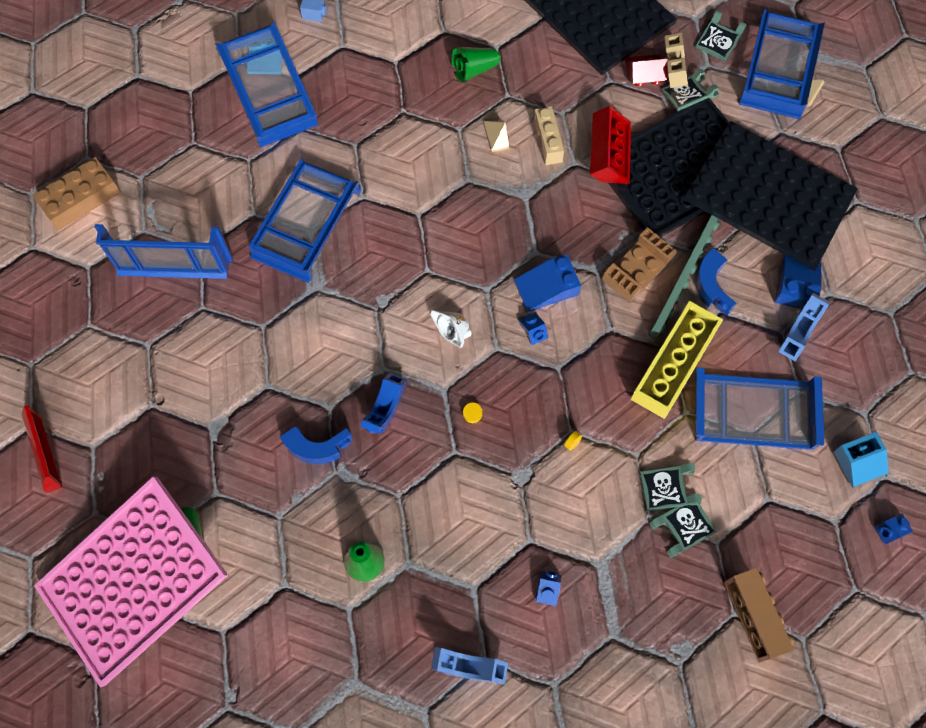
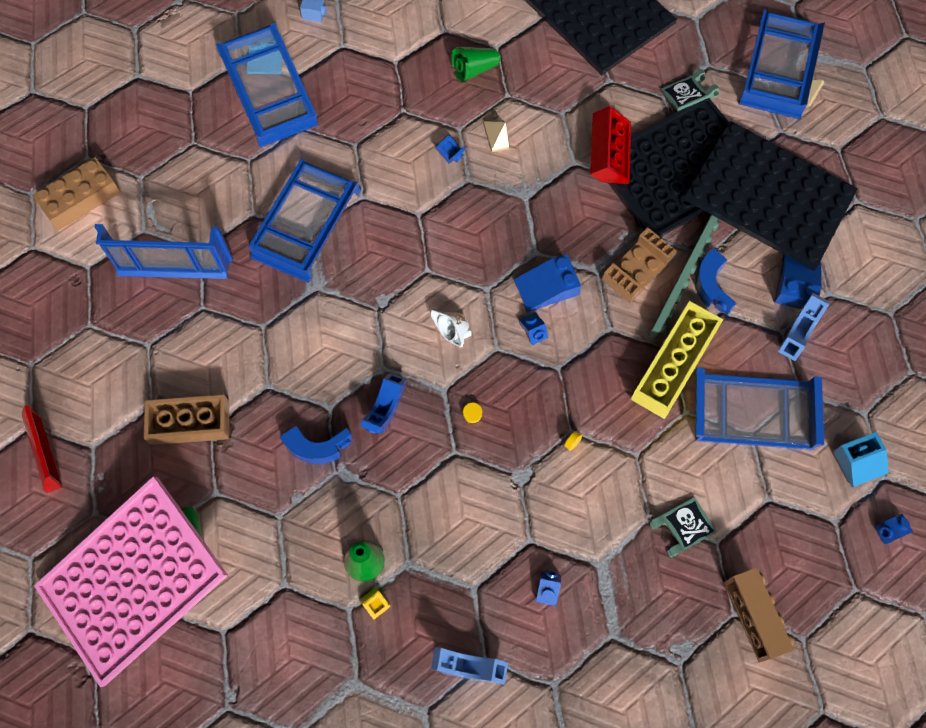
tan arch [534,106,564,165] -> none
slope [625,54,667,86] -> none
flag [640,463,702,511] -> none
tan arch [665,33,688,88] -> none
flag [695,10,747,62] -> none
none -> medium nougat brick [144,395,229,445]
none -> yellow slope [359,587,390,619]
none -> blue bracket [435,135,466,164]

